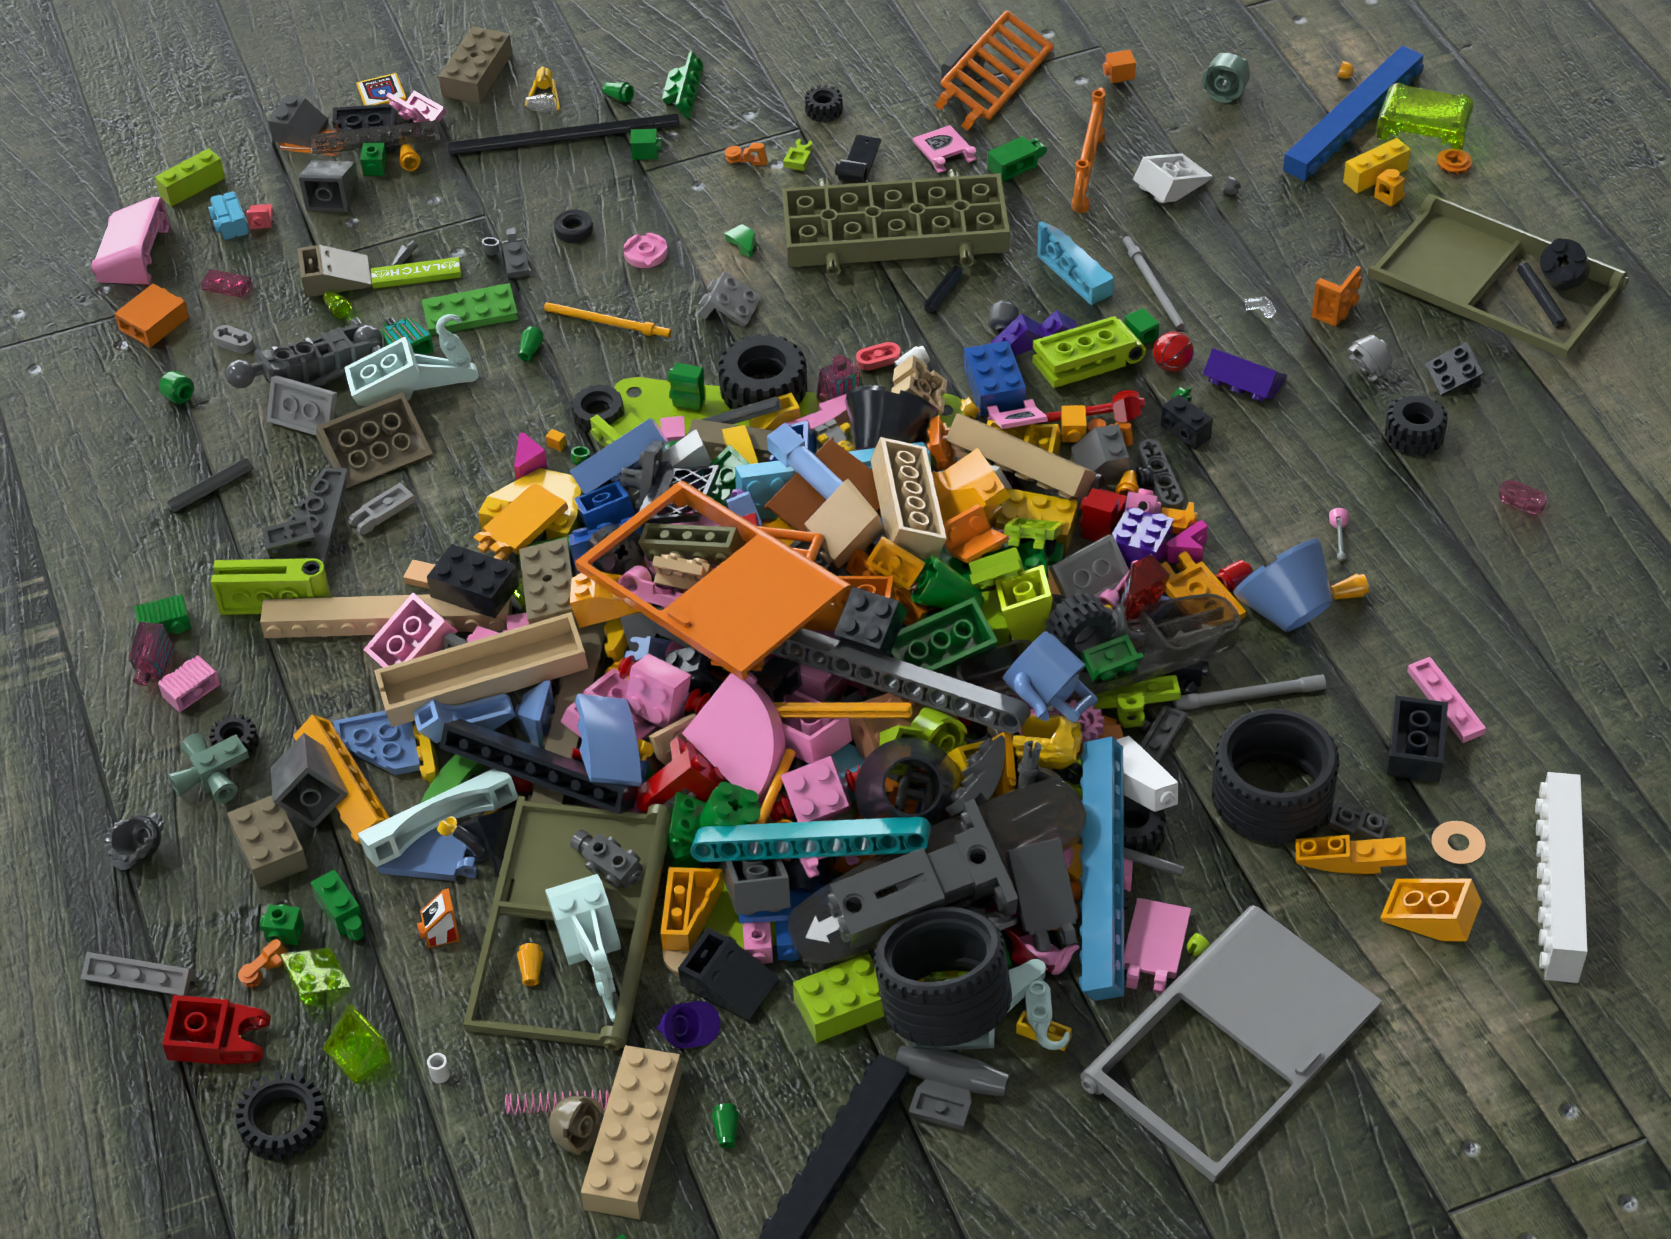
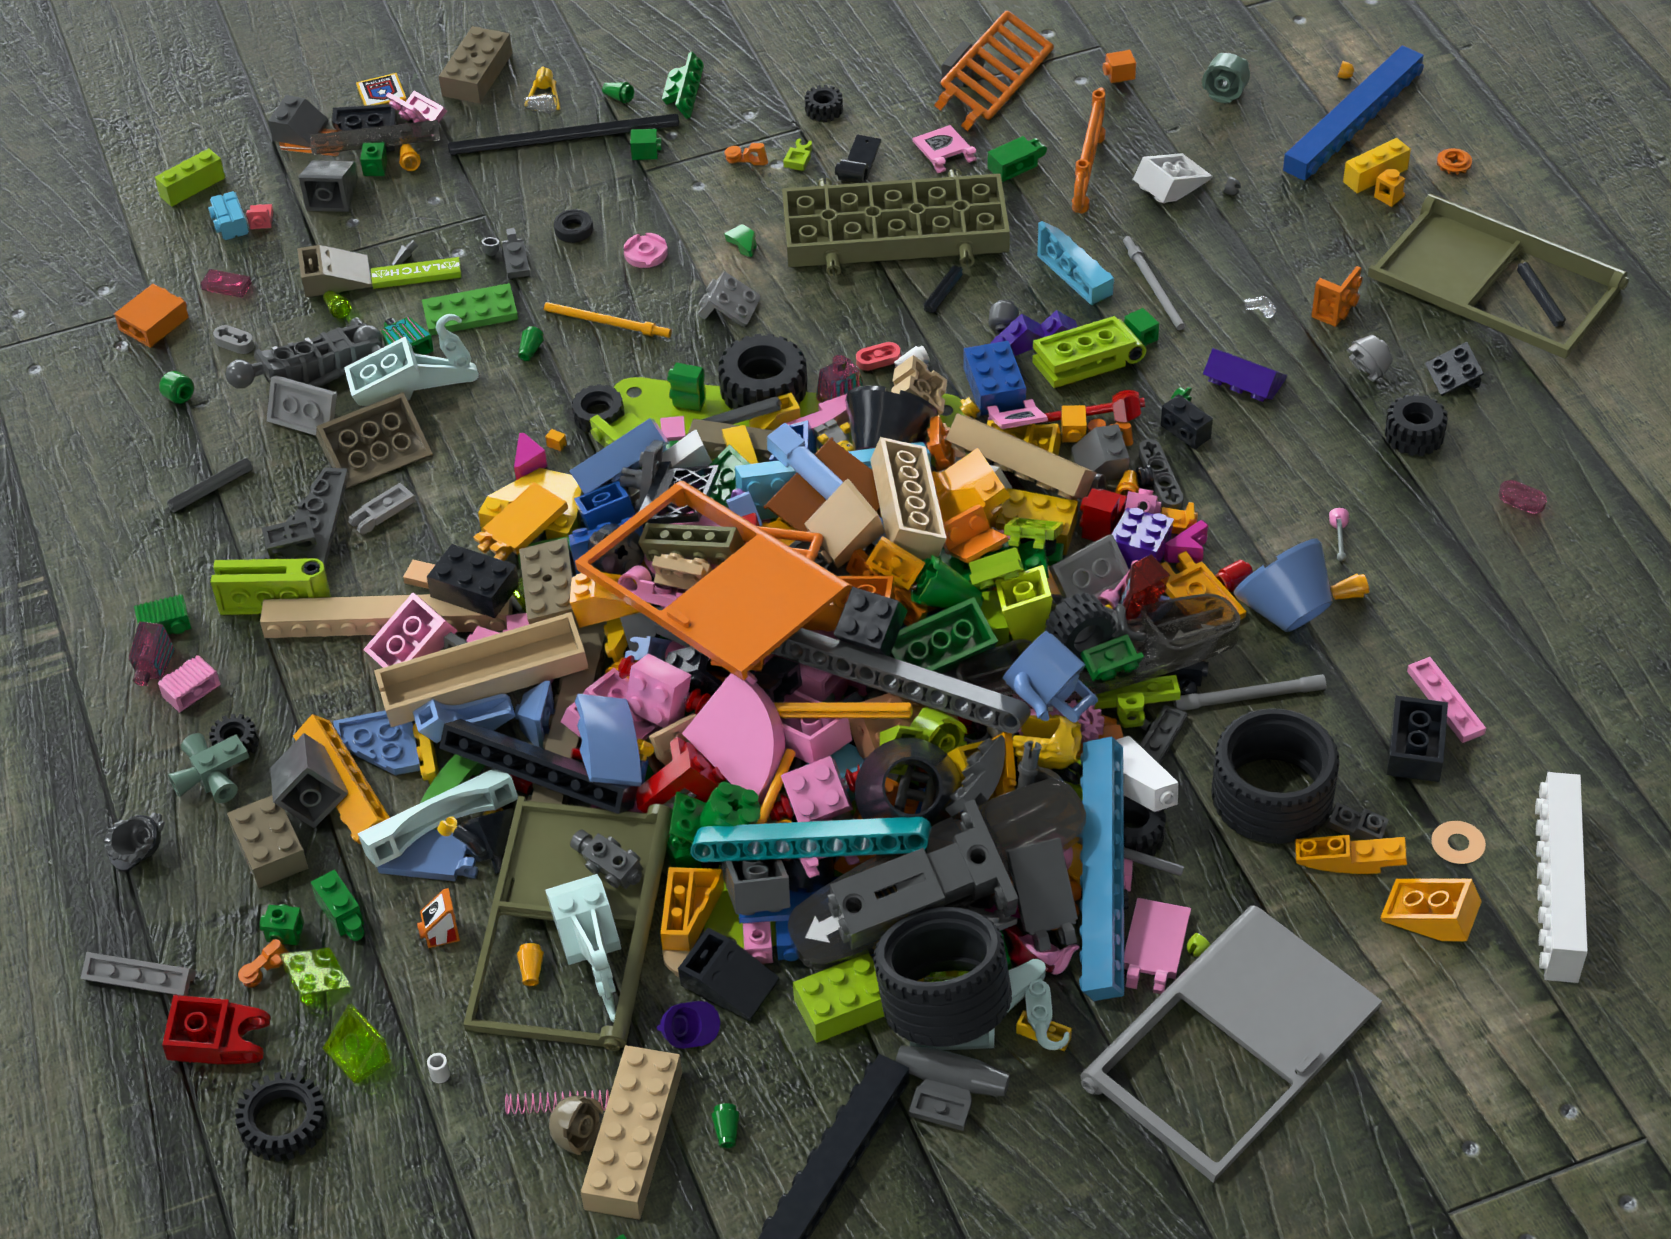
bright pink windscreen [91,197,170,285] -> none
green hinge [571,446,590,466] -> none
red piece [1153,331,1194,372] -> none
clear neon green windscreen [1377,83,1474,150] -> none
black brick [1540,238,1590,290] -> none

